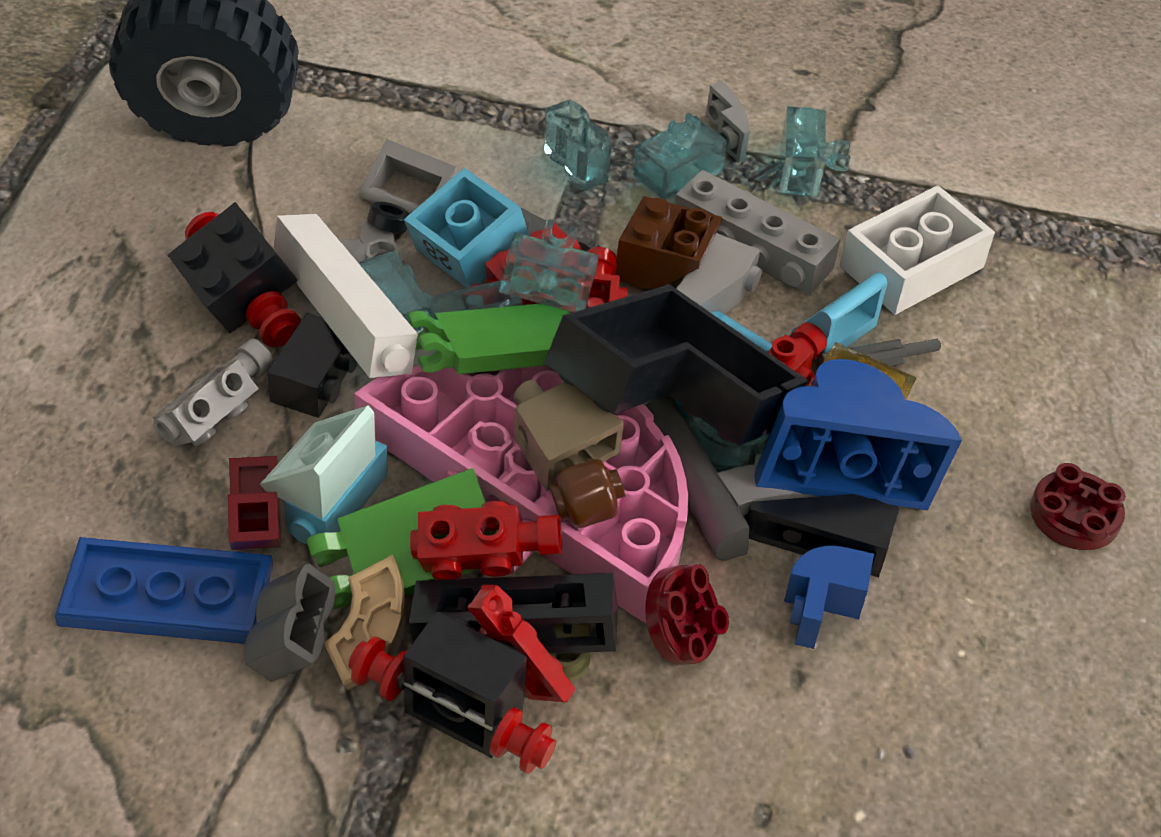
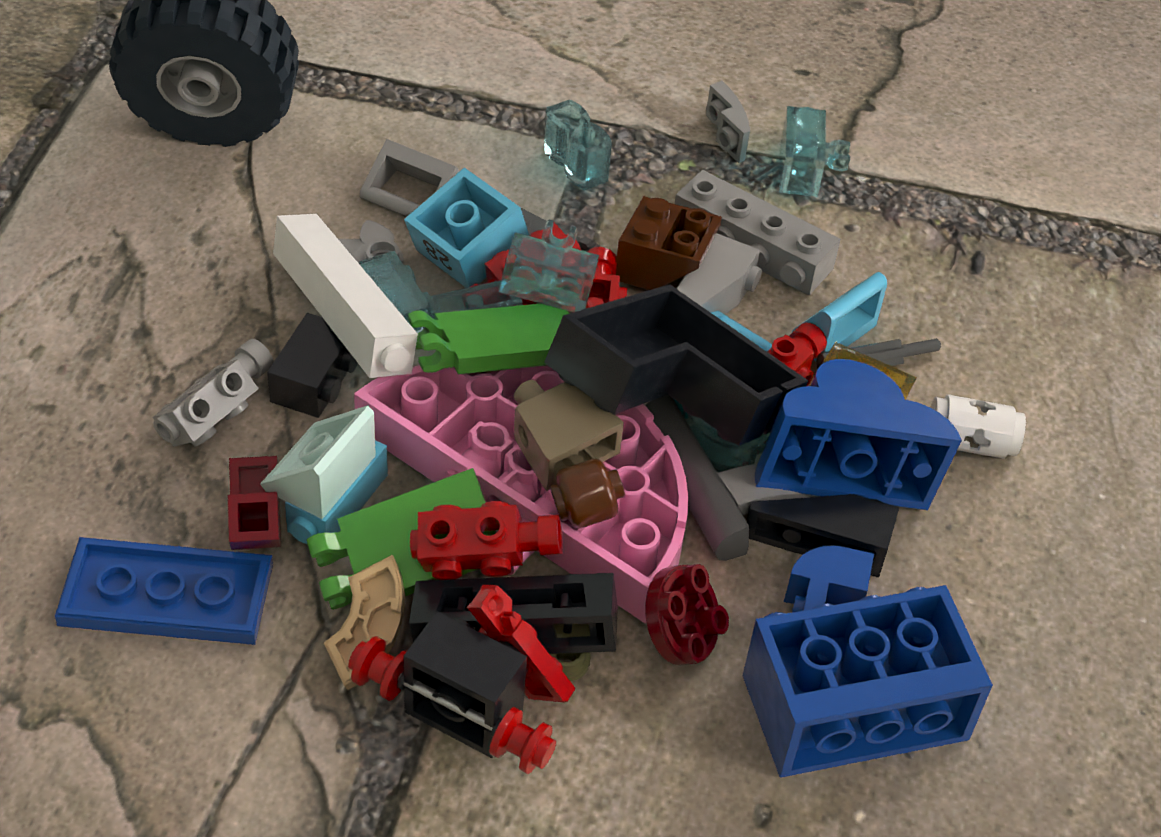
black brick [167,202,301,347] -> none
dark grey brick [244,563,335,682] -> none
black tile [367,202,409,233] -> none
clear light blue brick [633,113,727,200] -> none
white brick [840,185,995,315] -> none
dark red tile [1030,463,1126,550] -> none
none -> blue brick [742,585,993,778]
none -> white piece [930,395,1026,459]

